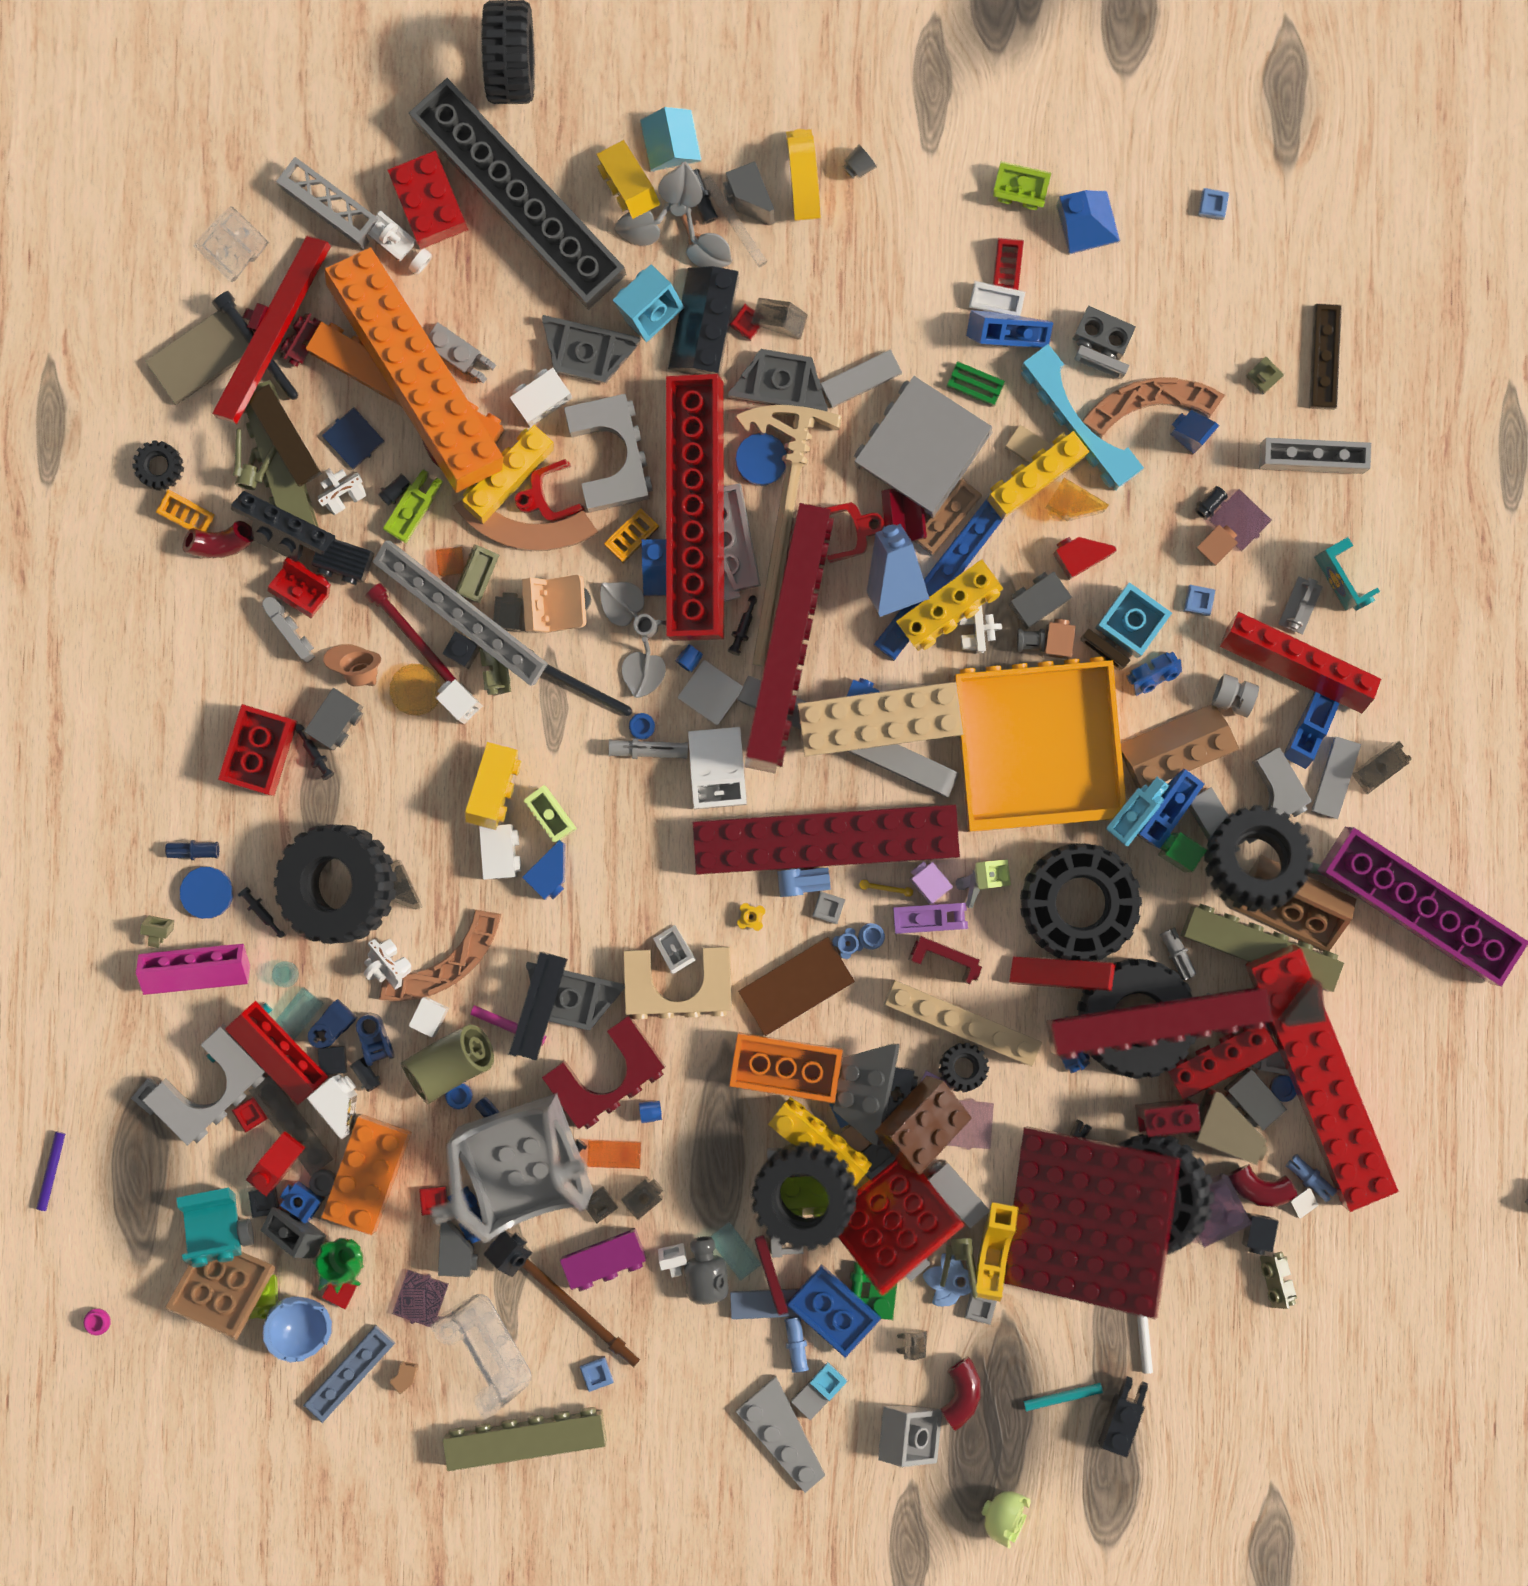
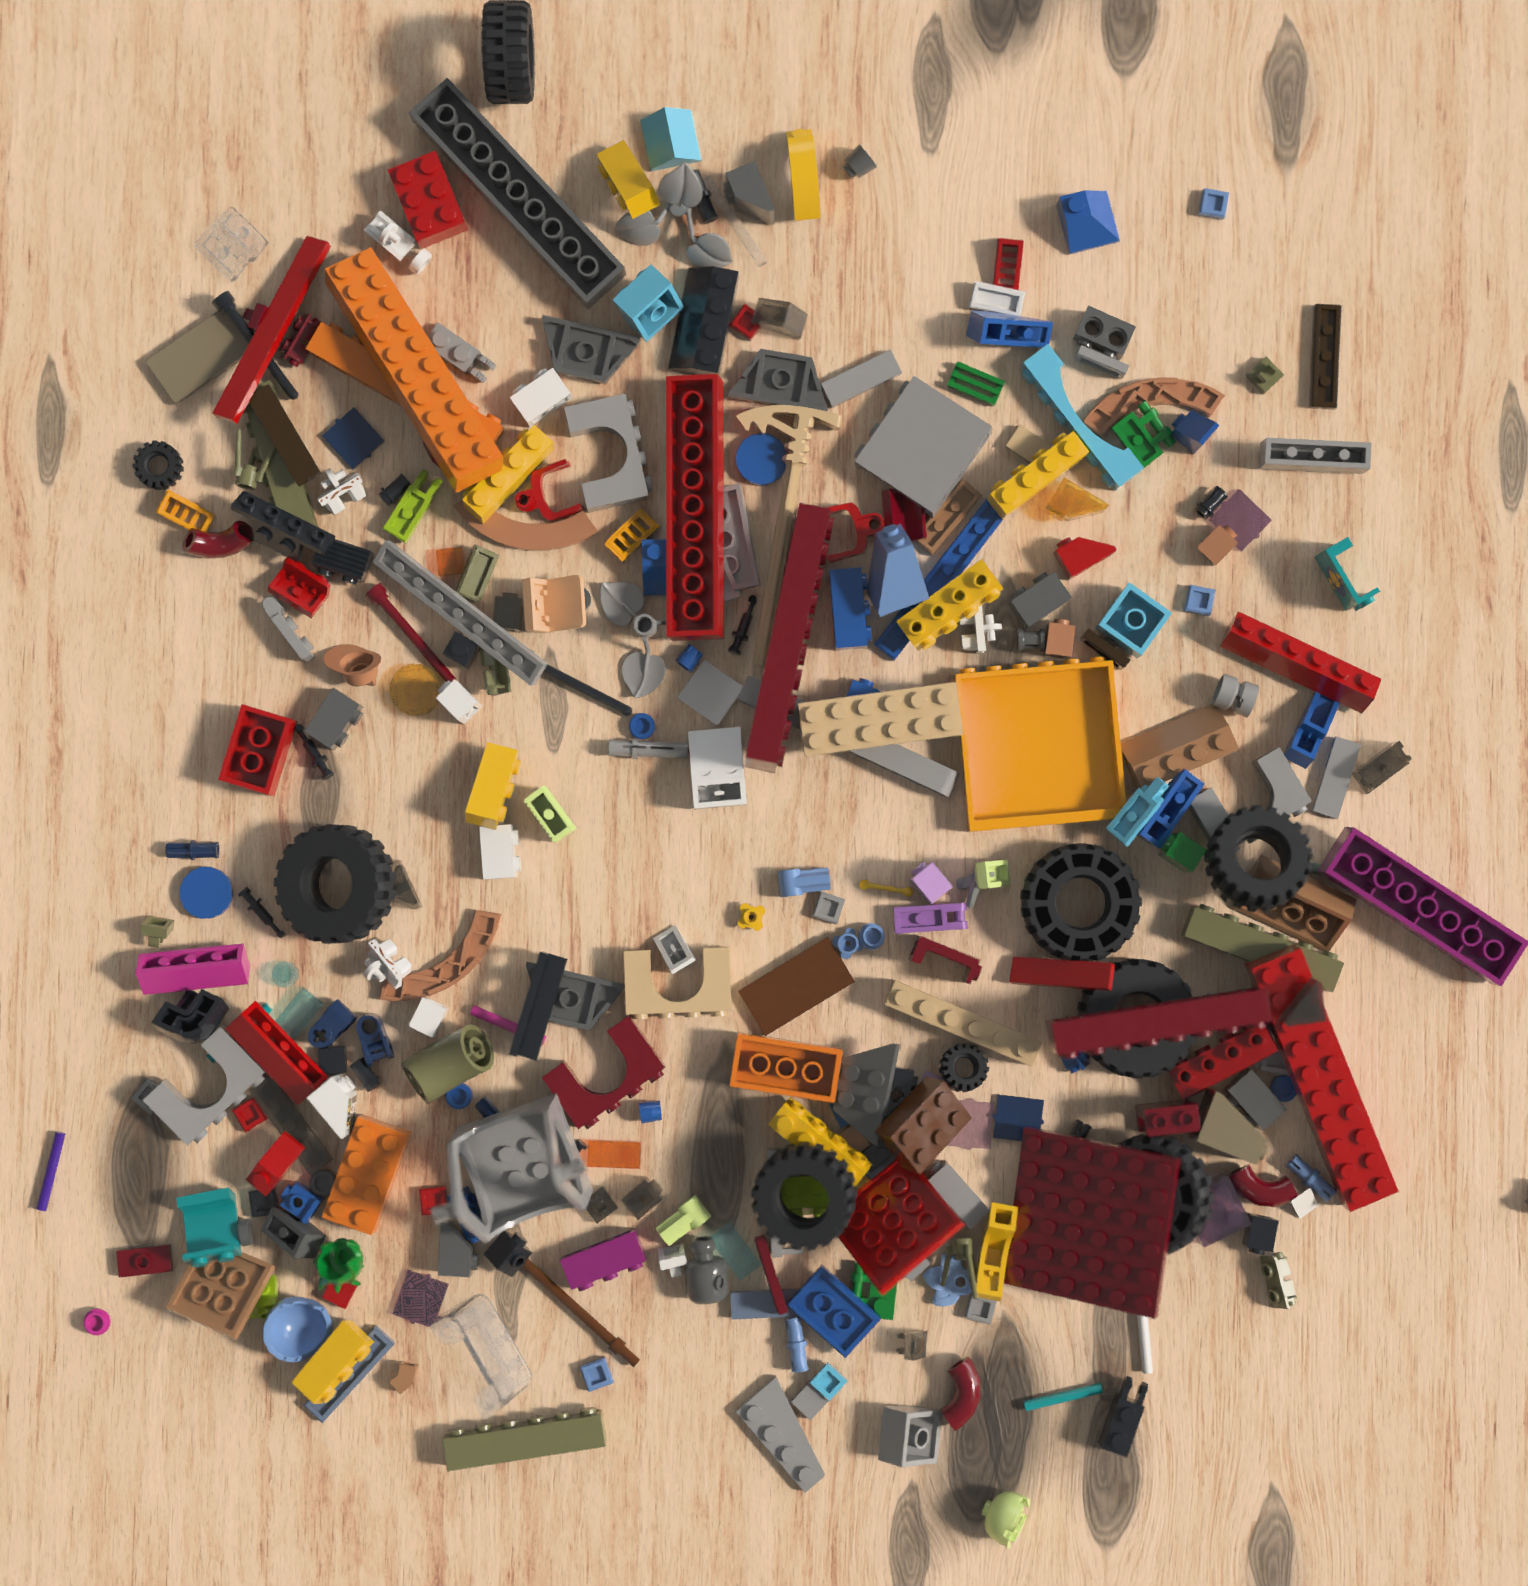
light grey fence [276,157,379,249] -> none
blue slope [522,840,565,900] -> none
dark red brick [693,805,960,875] -> none
lime bracket [993,161,1051,210] -> none
blue hinge [1126,652,1182,696] -> none
light grey axle [1160,927,1196,980] -> none
light grey hinge [1278,577,1323,635] -> none
none -> dark red plate [116,1244,173,1278]
none -> black brick [151,989,229,1044]
none -> yellow brick [291,1320,374,1404]
none -> yellowish green piece [656,1195,711,1246]
none -> blue brick [829,567,872,651]
none -> dark blue piece [993,1094,1044,1141]
none -> green plate [1110,400,1176,469]

